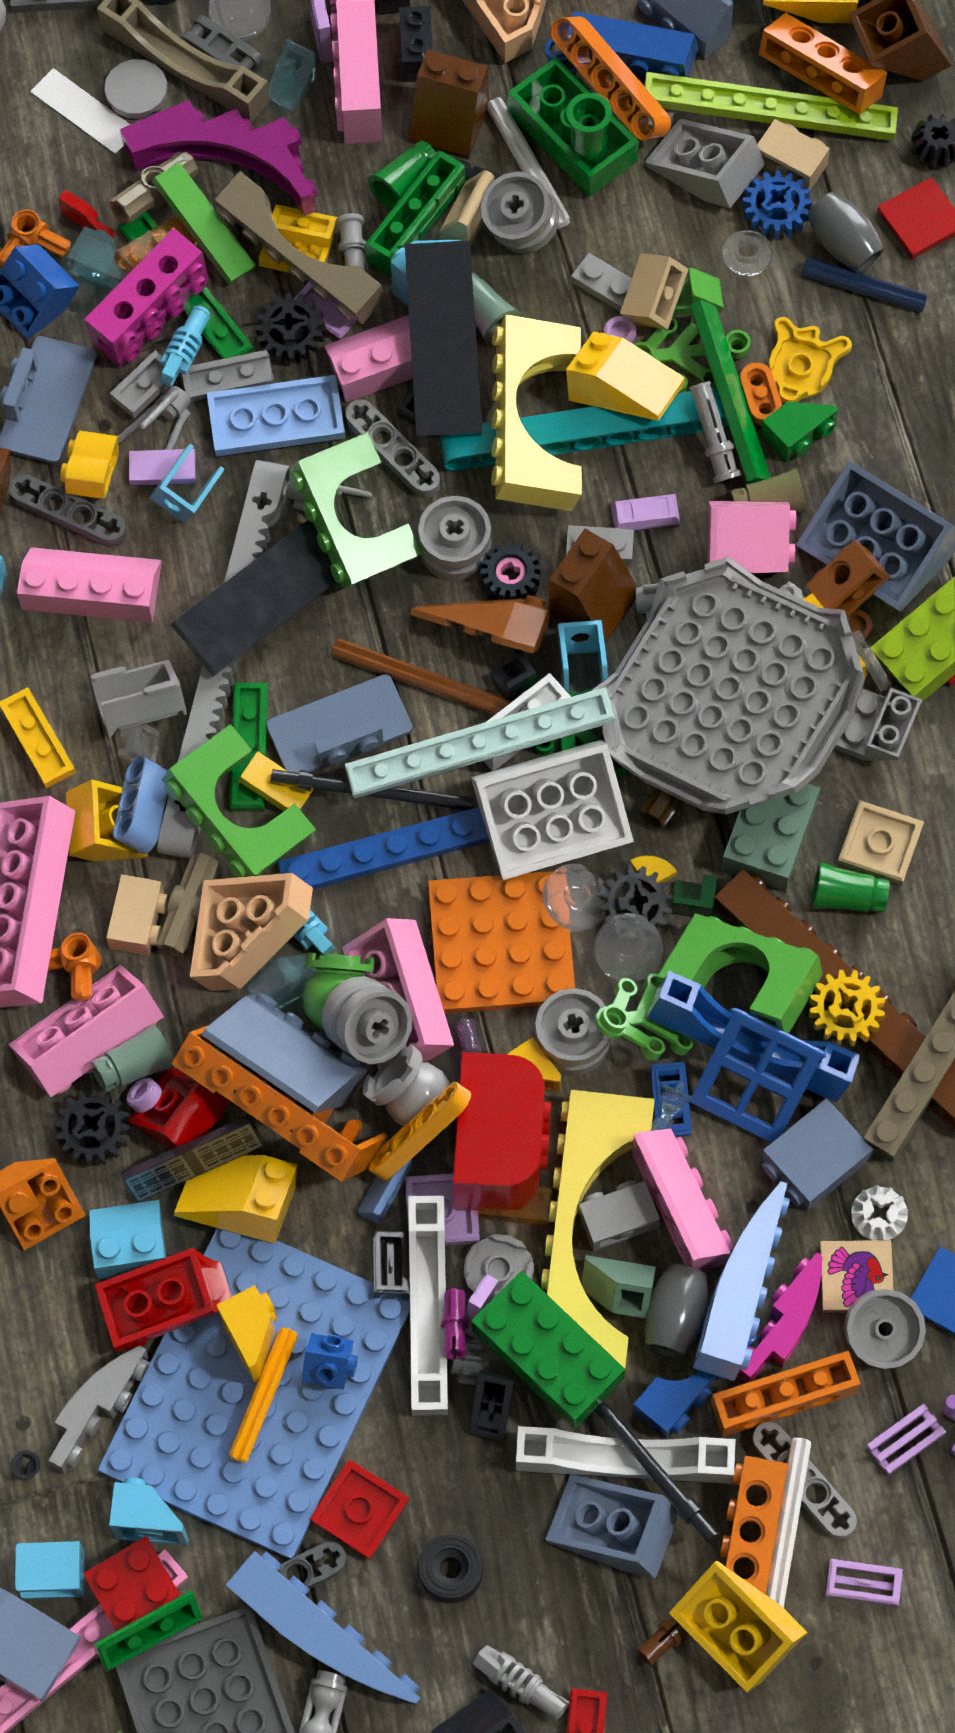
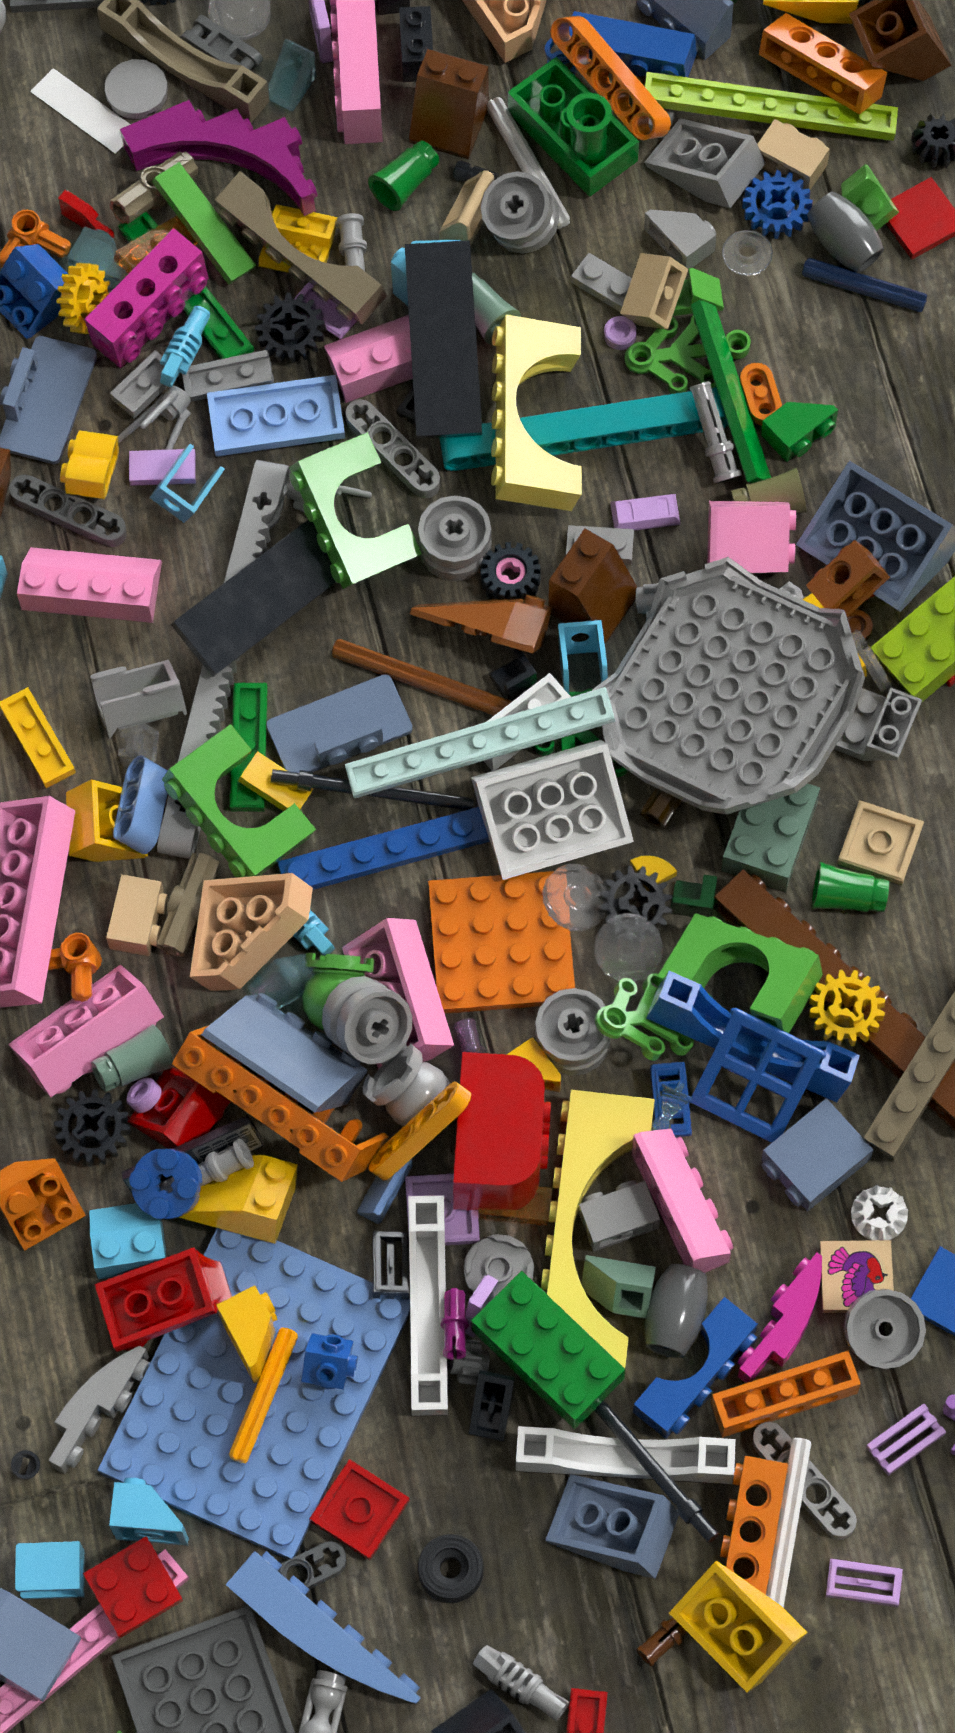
green slope [94,1590,203,1672] -> none
green brick [365,151,465,277] -> none
yellow slope [566,331,685,421] -> none
slope [693,1182,790,1381] -> none
yellow tile [768,317,852,404] -> none
none -> yellow gear [56,263,110,334]
none -> blue plate [129,1149,202,1219]
none -> light grey pin [159,1139,254,1193]
none -> light grey slope [644,209,716,268]
none -> bright green slope [841,164,899,231]

